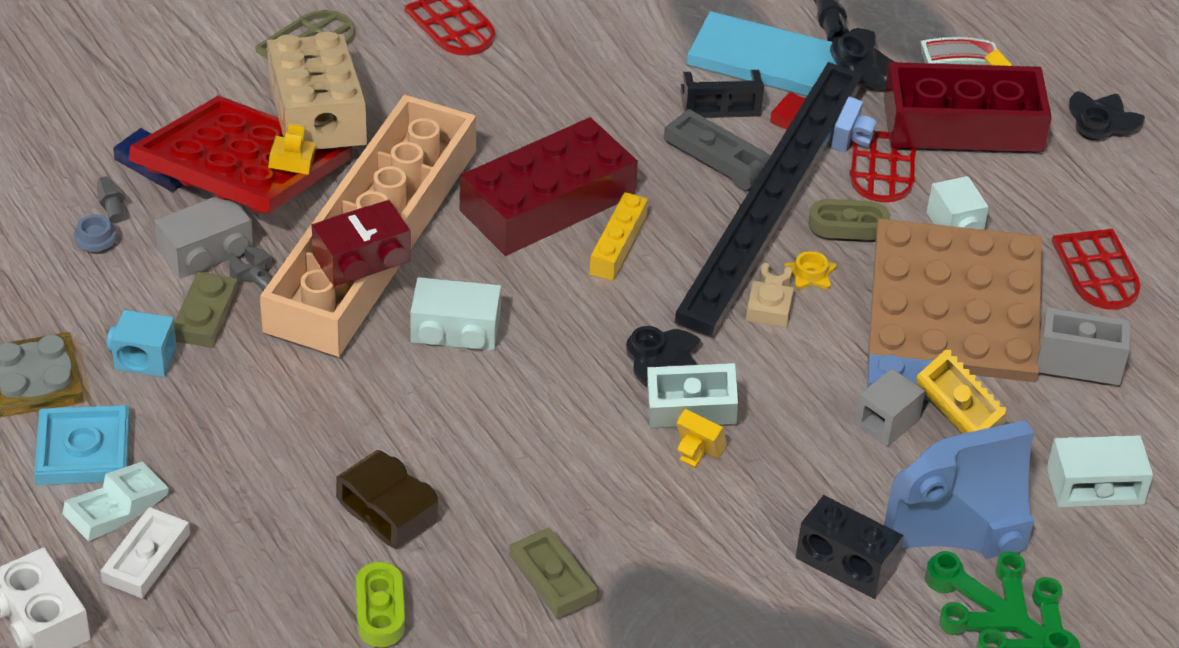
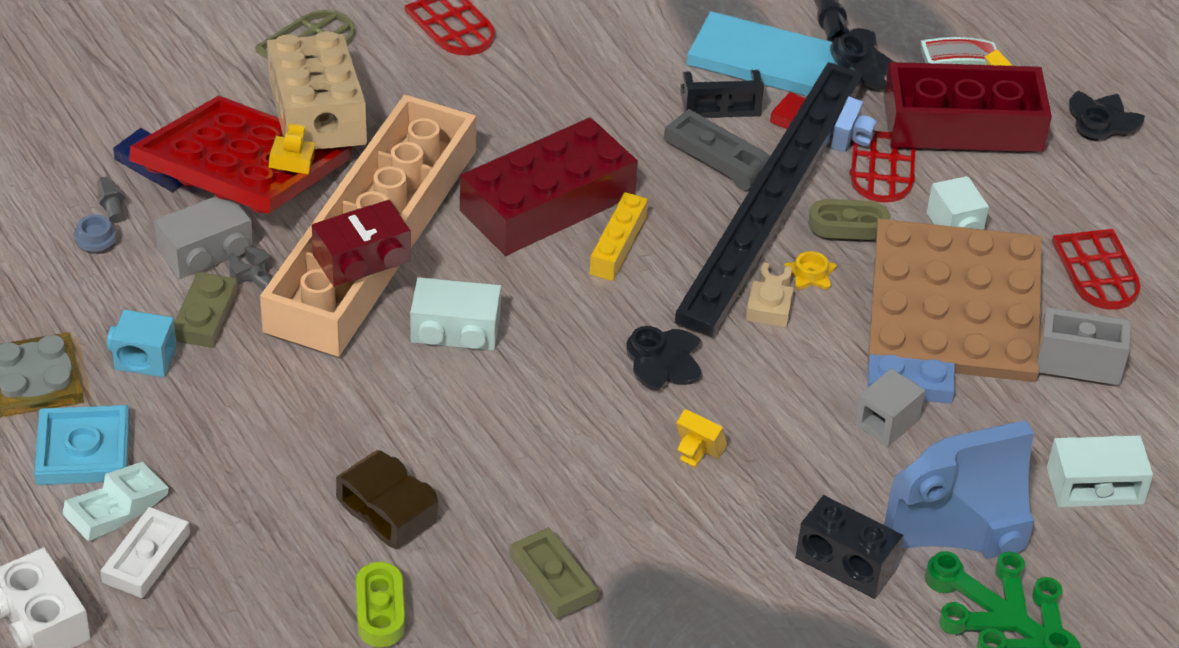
light aqua brick [647,363,738,428] -> none
yellow brick [916,350,1006,434] -> none

